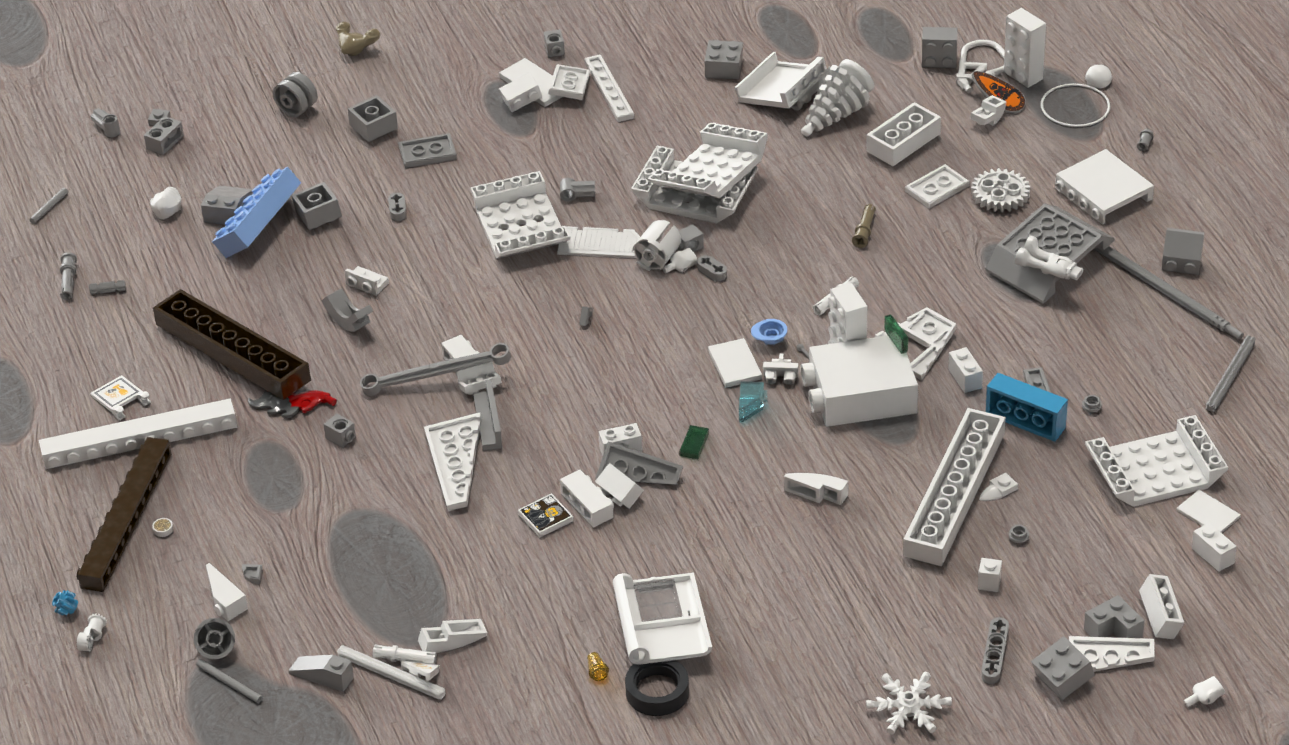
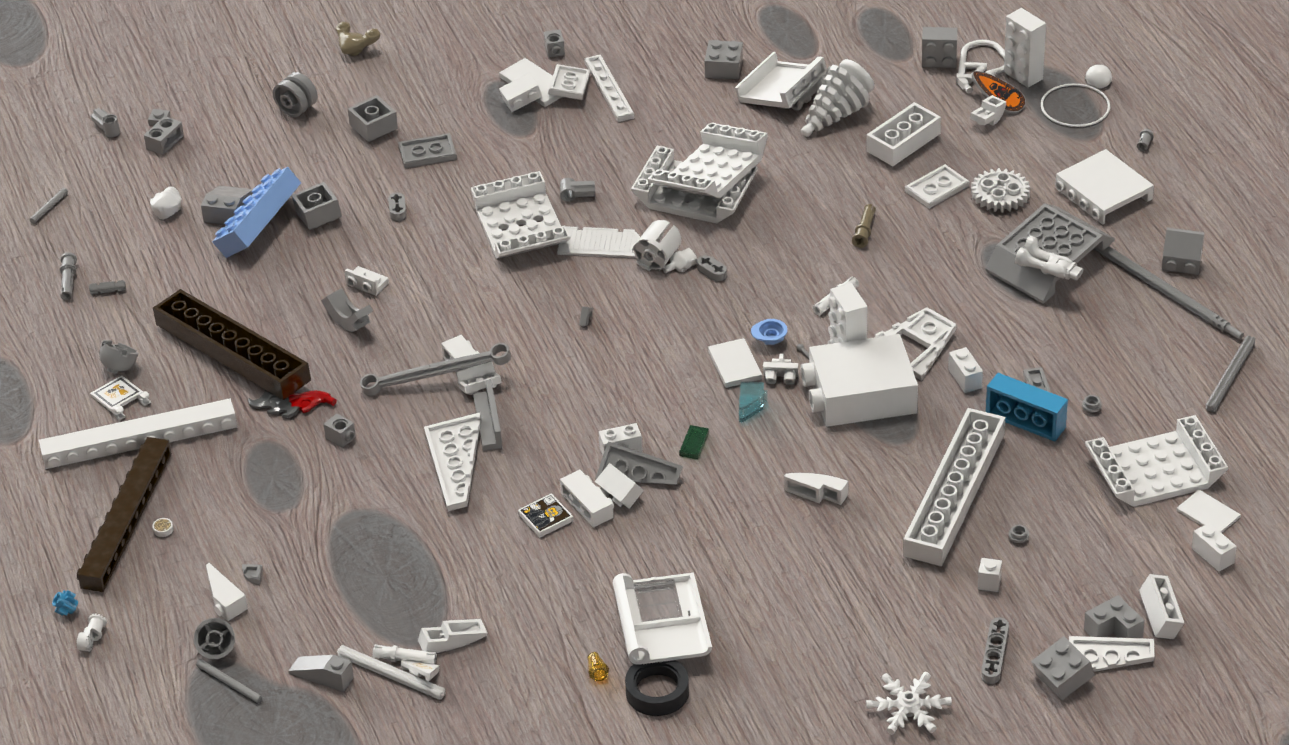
light grey brick [677,224,704,252] -> none
clear green tile [884,314,908,354] -> none
white plate [979,473,1018,501] -> none
white piece [1184,676,1225,707] -> none
none -> light grey cylinder [99,340,139,374]

